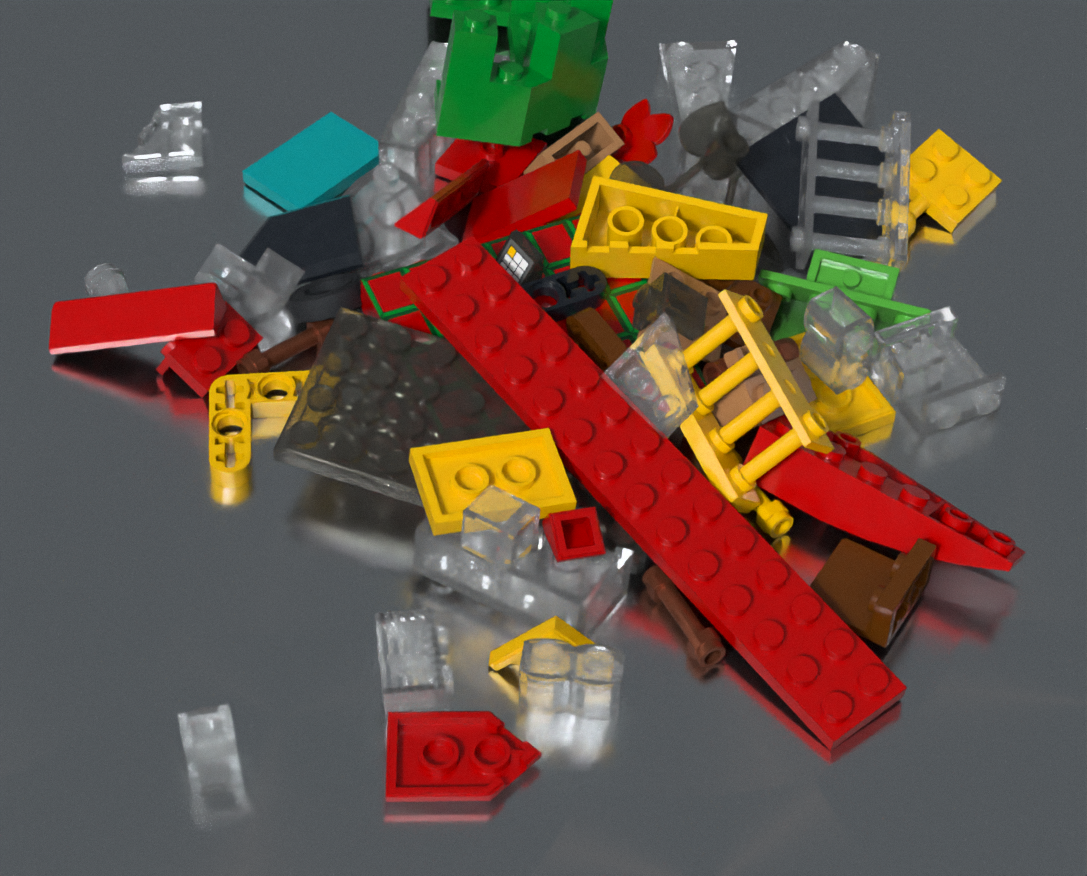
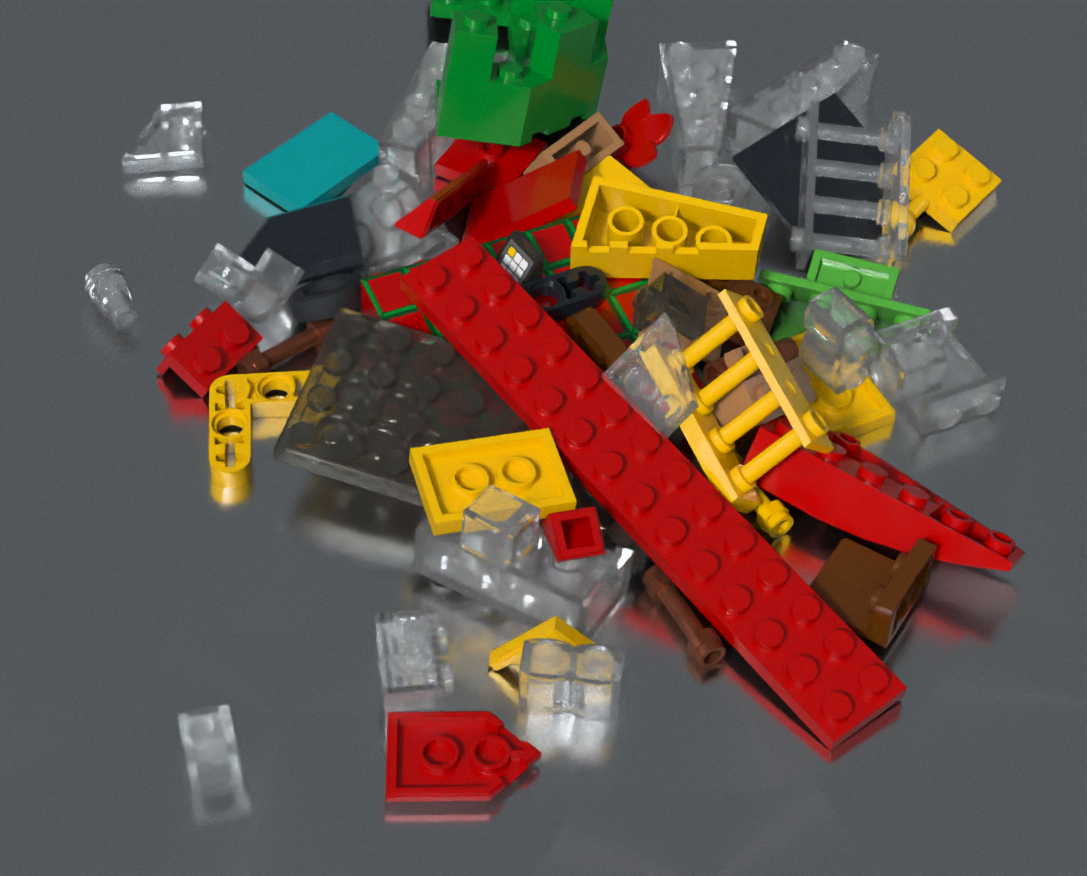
red slope [49,283,227,355] -> none
clear smoke plant [609,101,785,275] -> none

